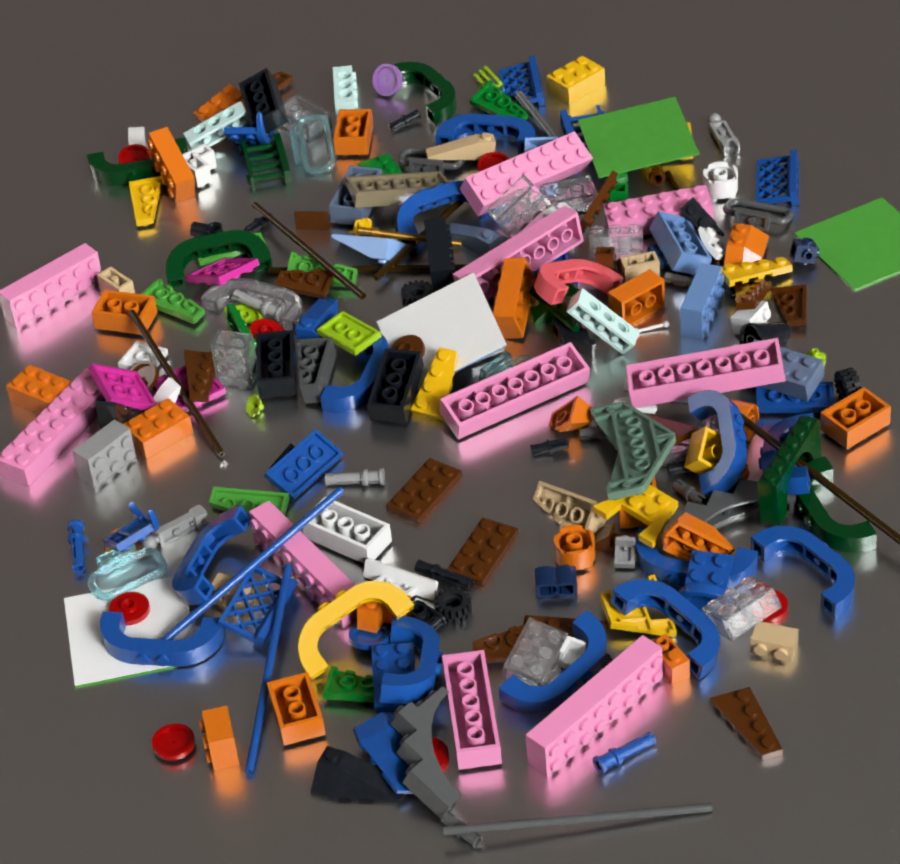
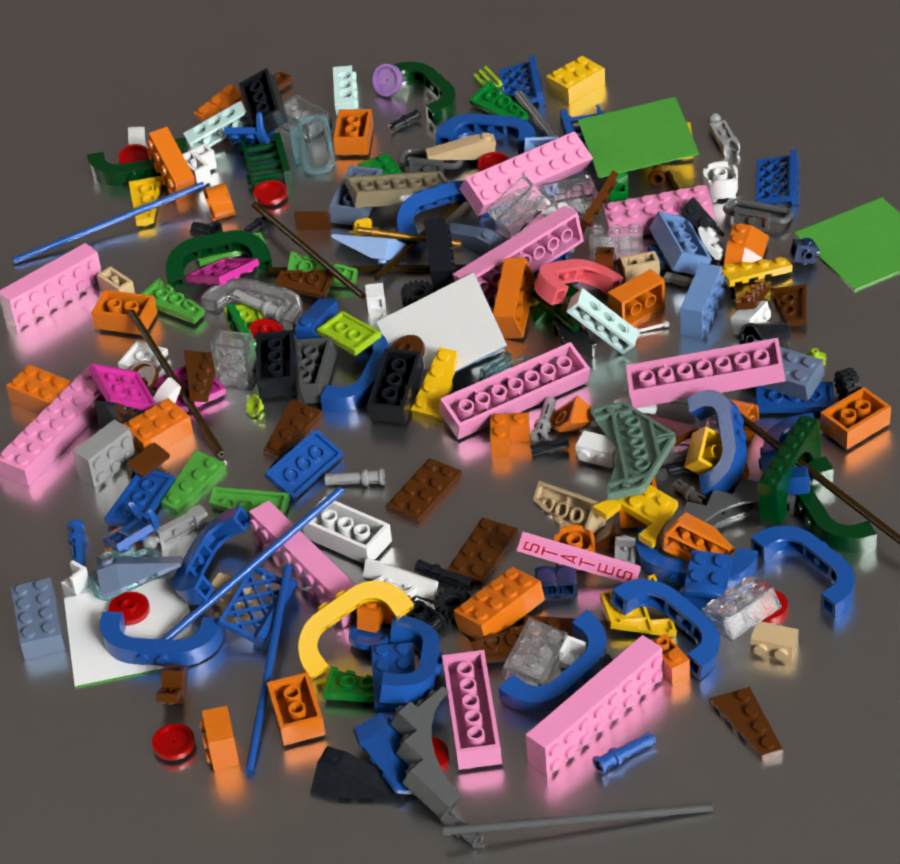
none -> sand blue brick [11,577,65,660]
none -> piece [12,181,205,264]
none -> white panel [61,560,91,596]
none -> sand blue wedge [97,556,183,599]
none -> blue plate [104,470,176,528]
none -> reddish brown panel [127,442,170,479]
none -> reddish brown brick [156,664,188,705]
none -> bright green wing [161,450,226,514]
none -> orange brick [203,183,236,222]
none -> red piece [253,180,287,205]
none -> reddish brown wing [263,399,323,460]
none -> white panel [365,283,386,312]
none -> orange brick [453,566,545,640]
none -> orange brick [490,413,530,457]
none -> bright pink tile [517,532,641,583]
none -> light grey pin [531,397,556,443]
none -> white brick [575,431,618,468]

